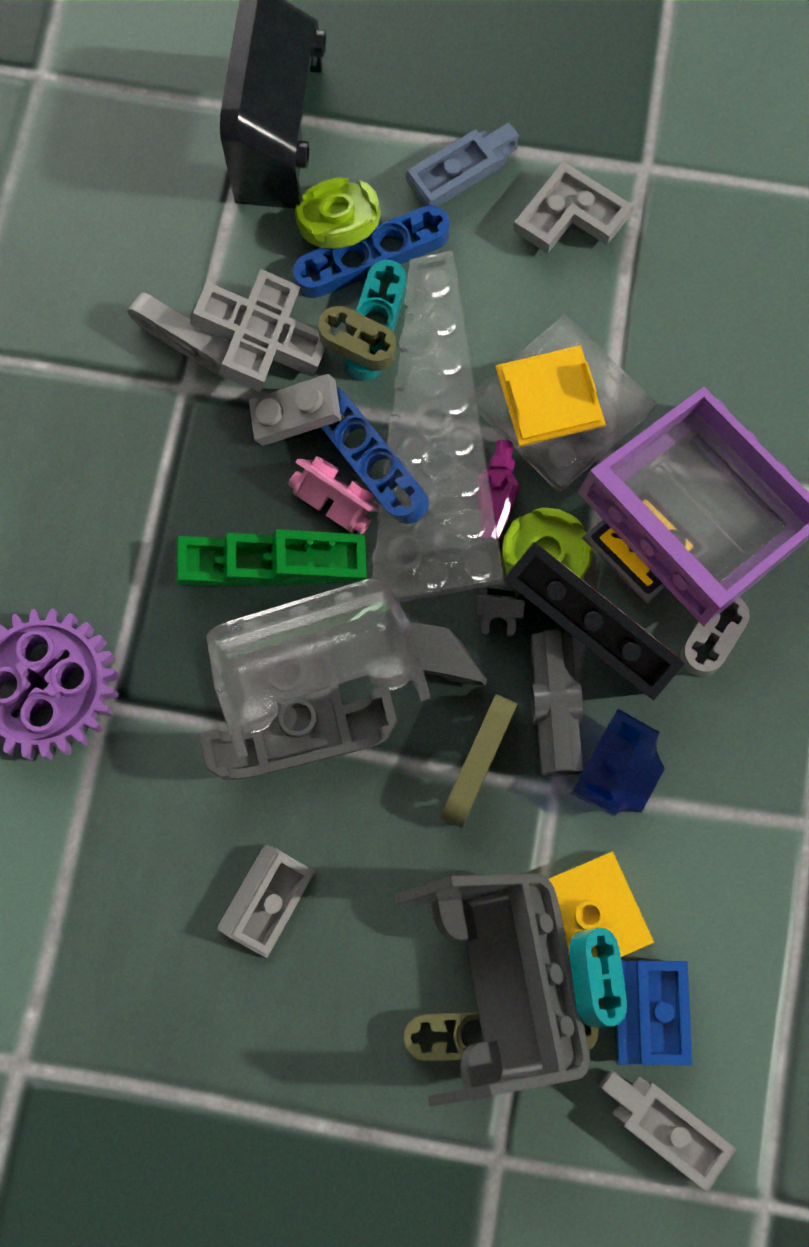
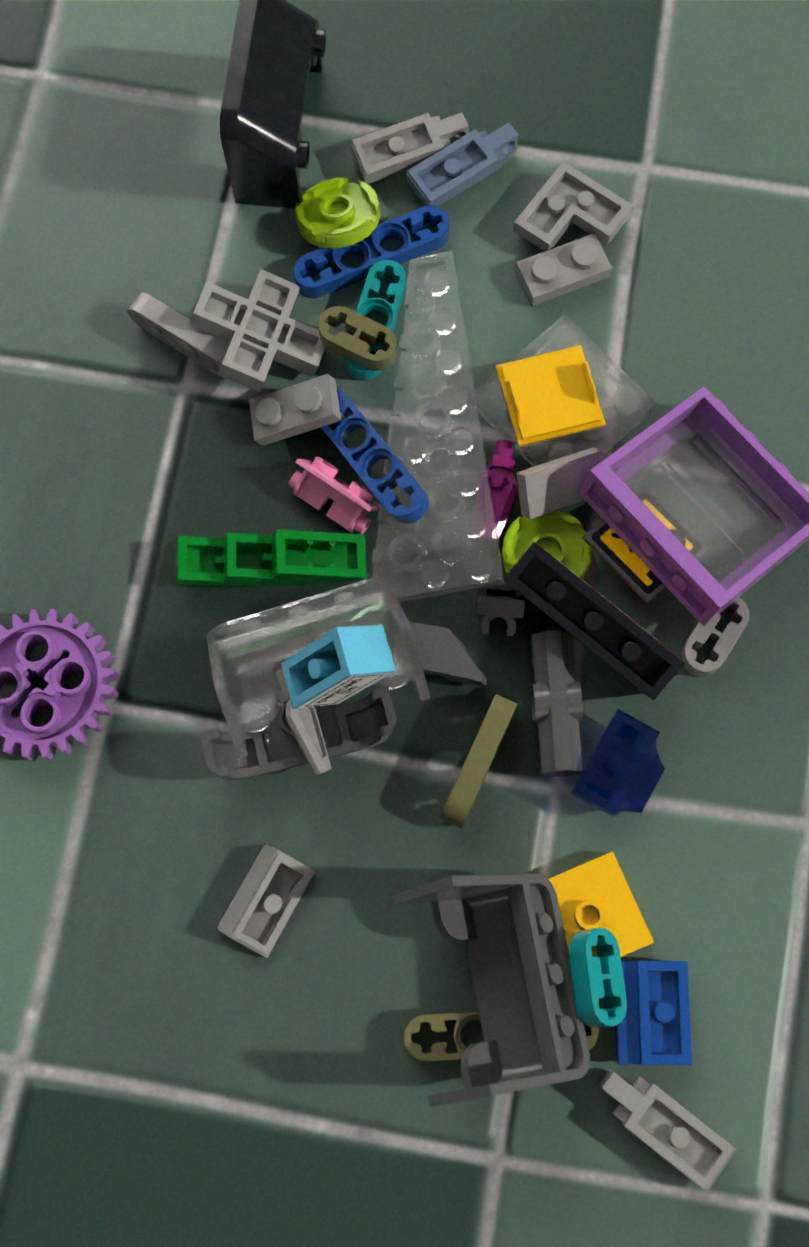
none -> light grey piece [274,669,332,775]
none -> medium azure brick [281,625,396,709]
none -> light grey hinge [350,113,469,184]
none -> light grey plate [515,233,613,306]
none -> light grey tile [516,447,603,519]

